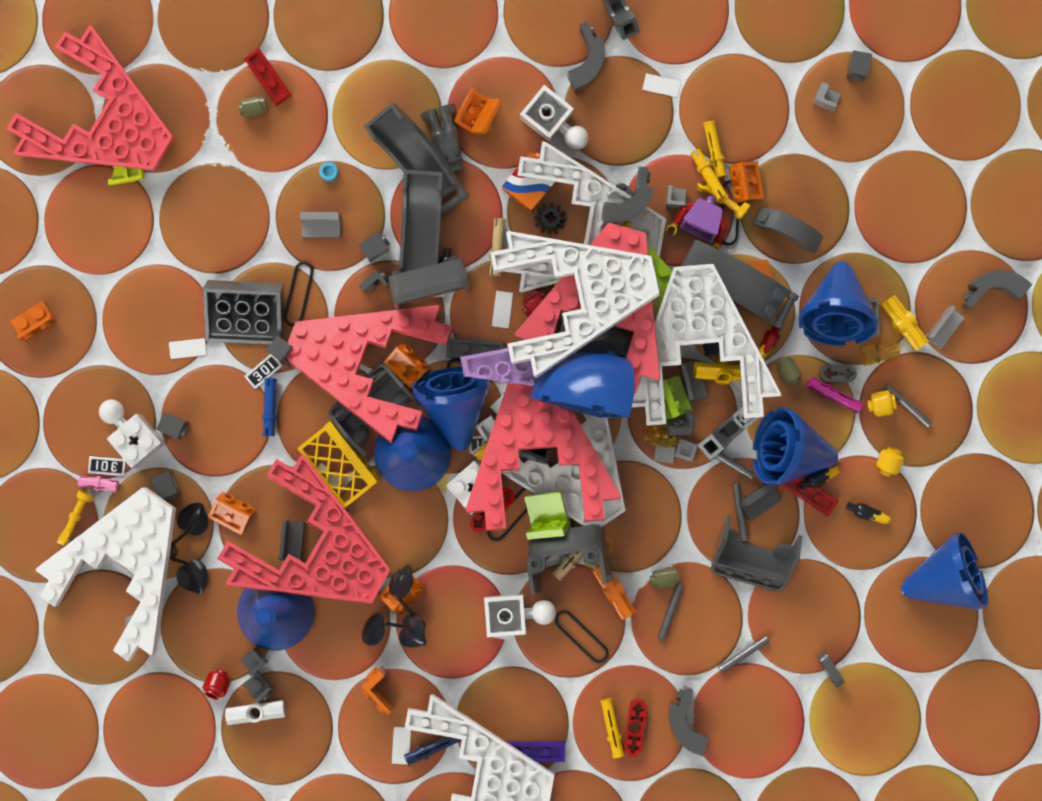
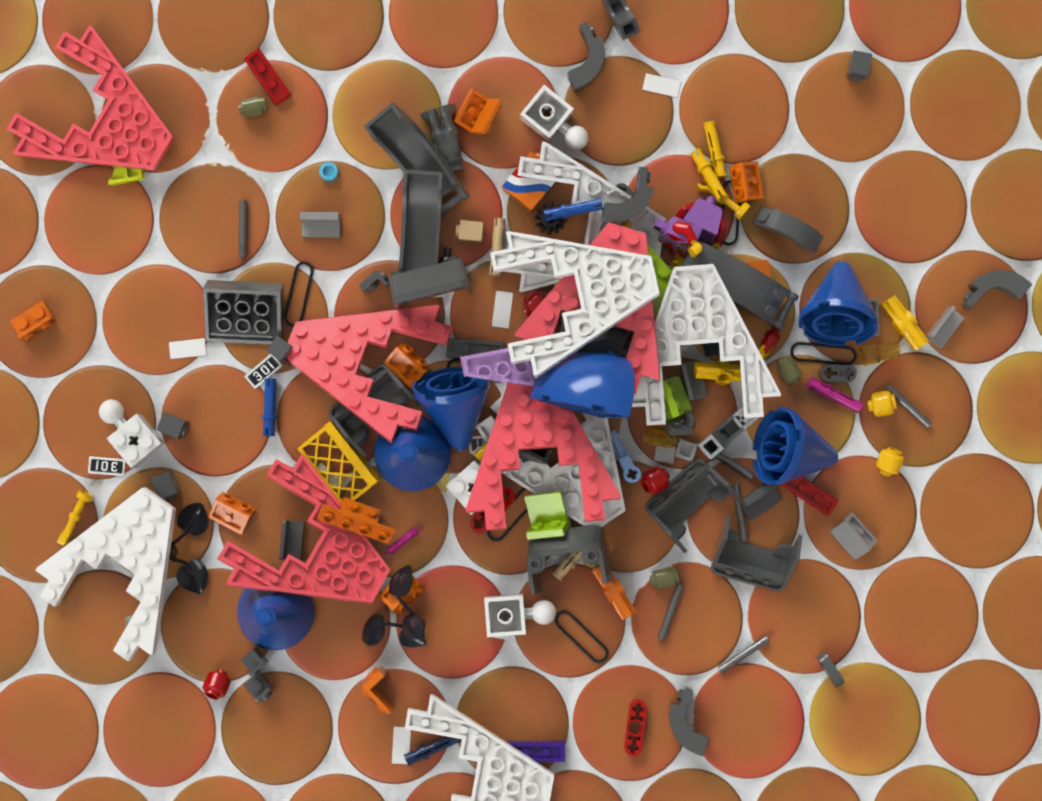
bright pink pin [78,475,119,492] -> none
white piece [225,700,286,725] -> none
dark grey brick [359,232,390,263] -> none
yellow pin [600,698,625,758] -> none
light grey panel [665,185,686,209] -> none
black piece [799,466,839,490] -> none
light grey panel [812,82,840,112] -> none
black piece [846,502,891,524] -> none
blue cone [901,532,988,610] -> none
none -> flat silver bar [239,200,247,258]
none -> orange bracket [316,497,396,544]
none -> dark pink piece [383,524,424,557]
none -> tan brick [455,220,484,244]
none -> blue pin [544,198,603,222]
none -> light blue connector [611,430,641,483]
none -> red head [640,466,670,495]
none -> dark grey windscreen [645,459,743,553]
none -> torso [652,217,702,268]
none -> black piece [790,342,857,365]
none -> light grey panel [830,512,878,560]

